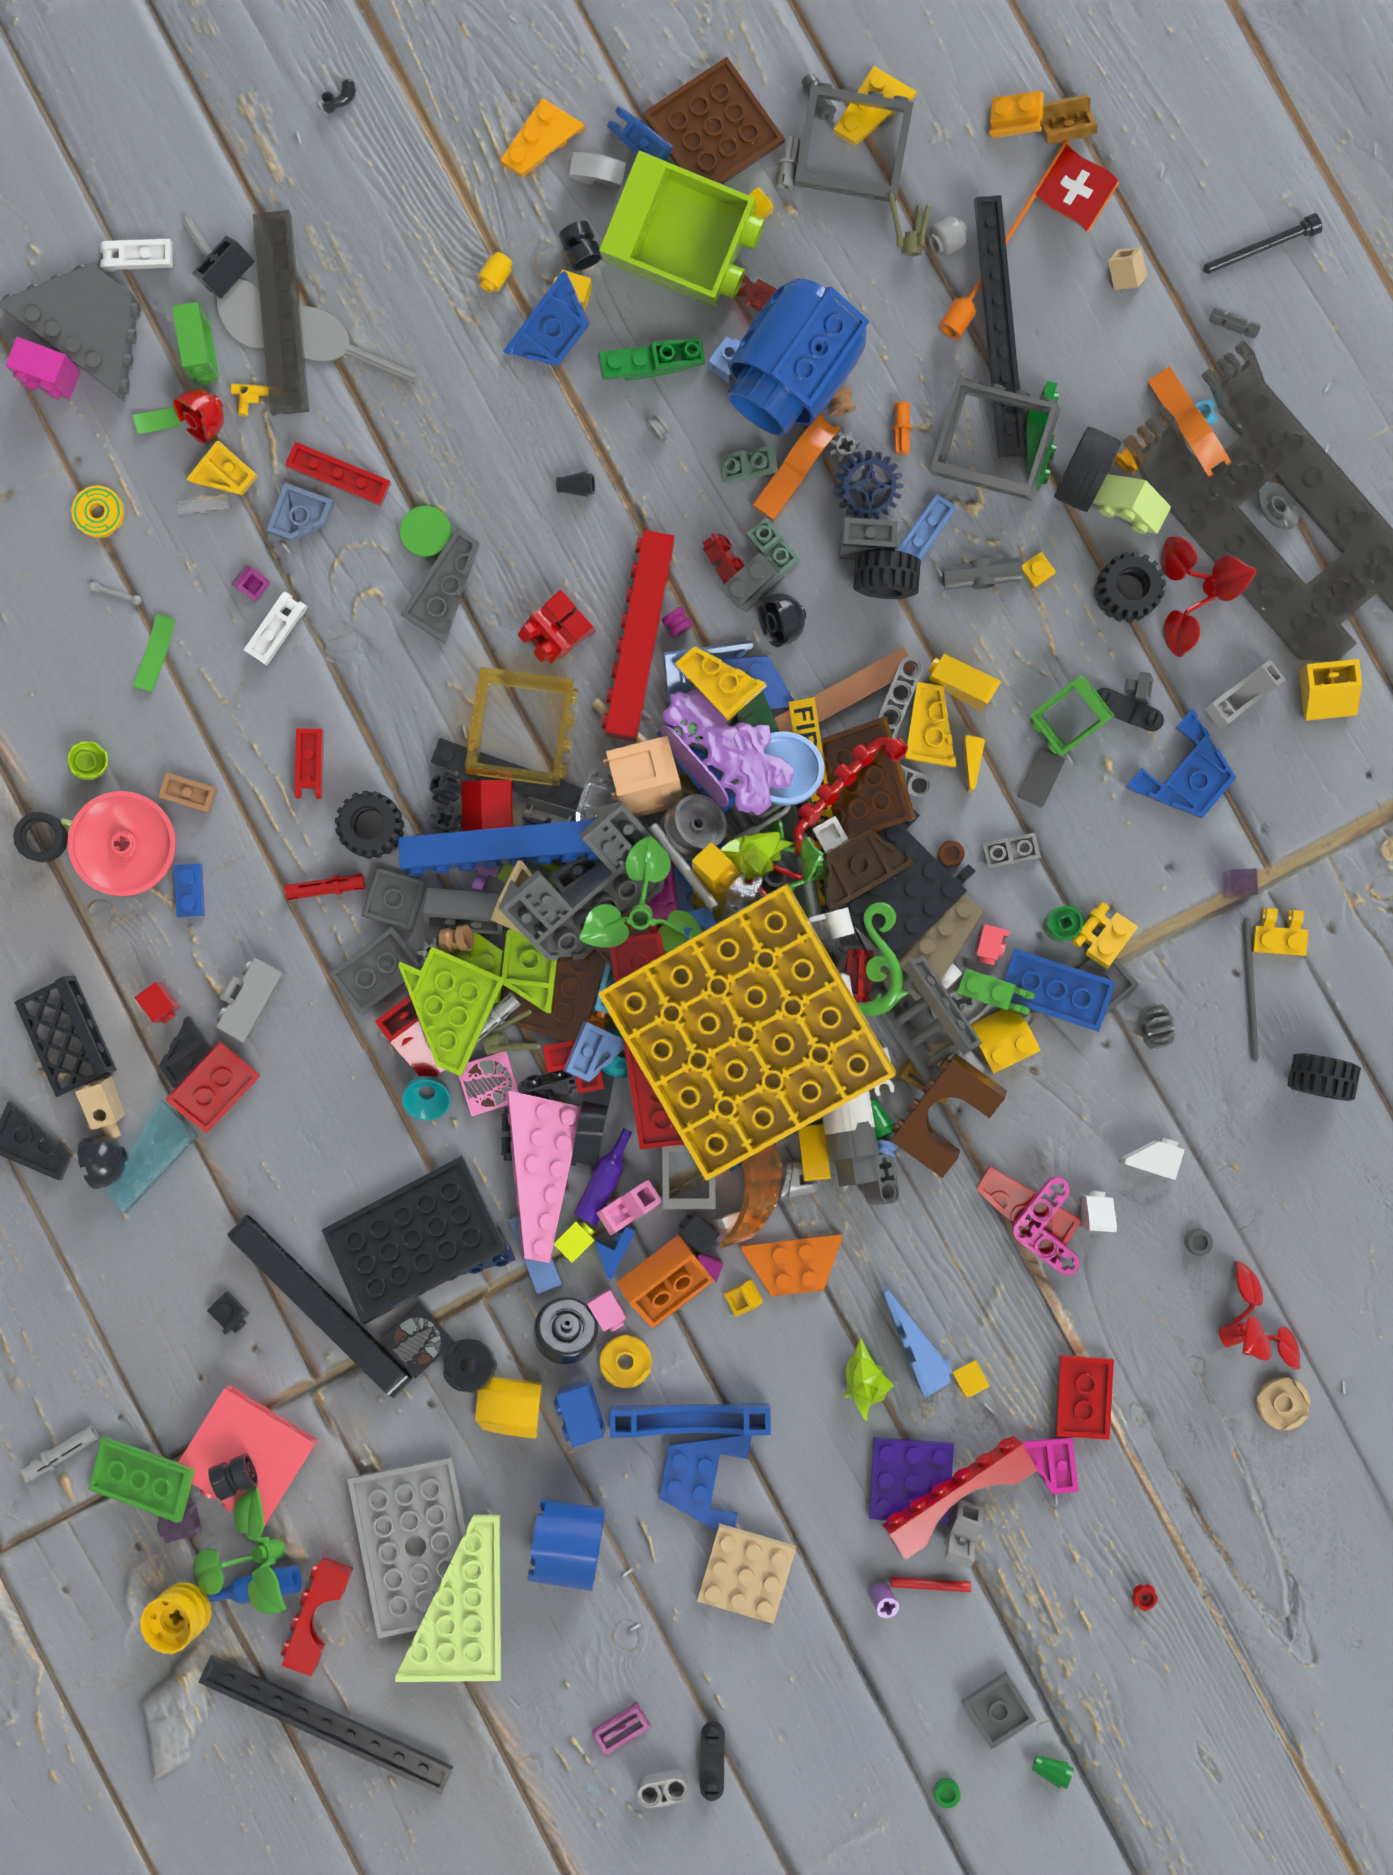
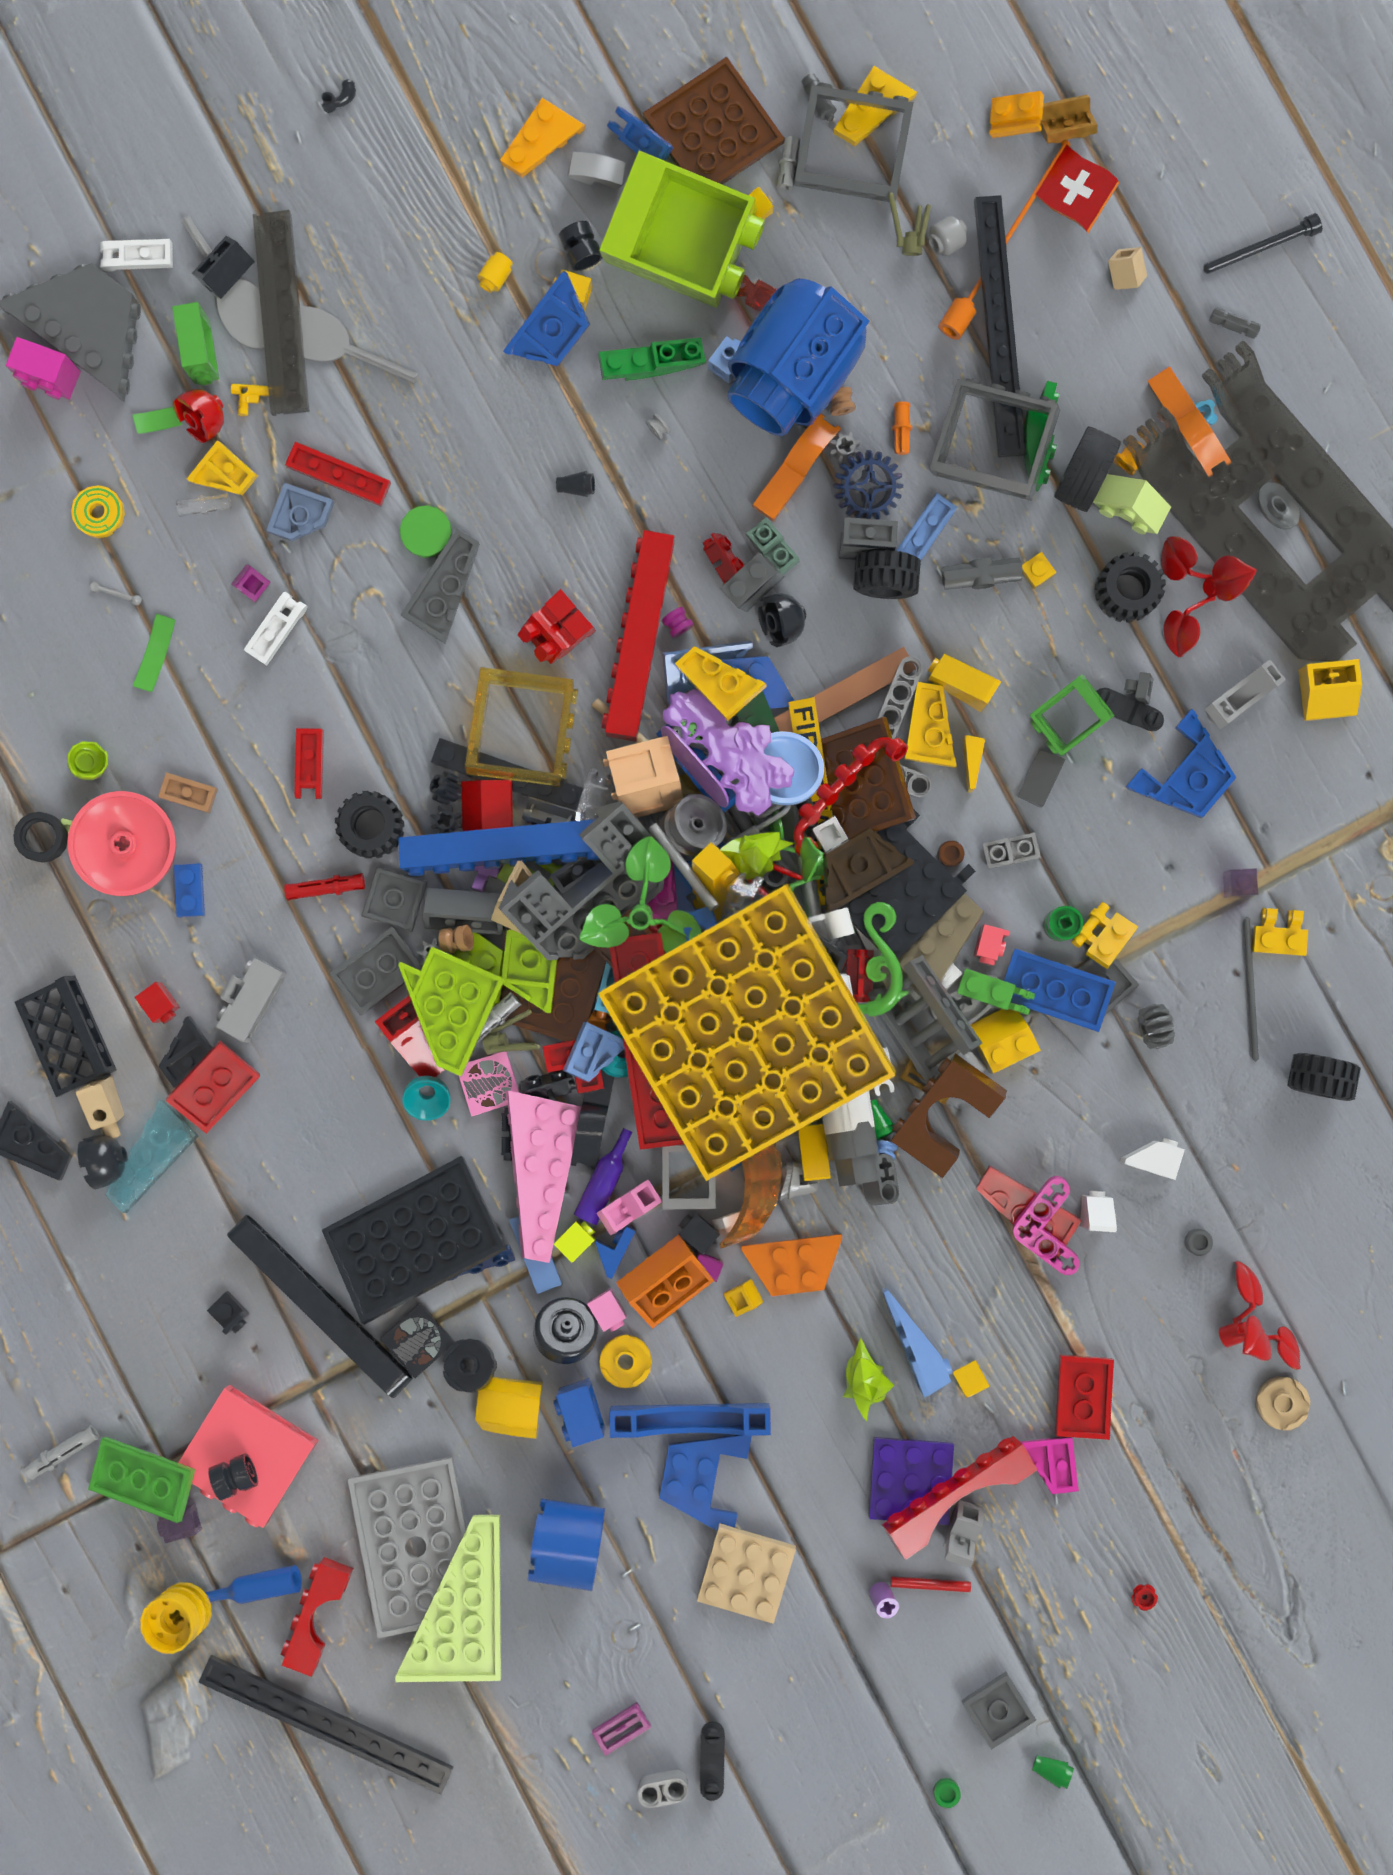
bright green plant [193,1486,287,1614] -> none
sand green slope [720,445,778,483] -> none

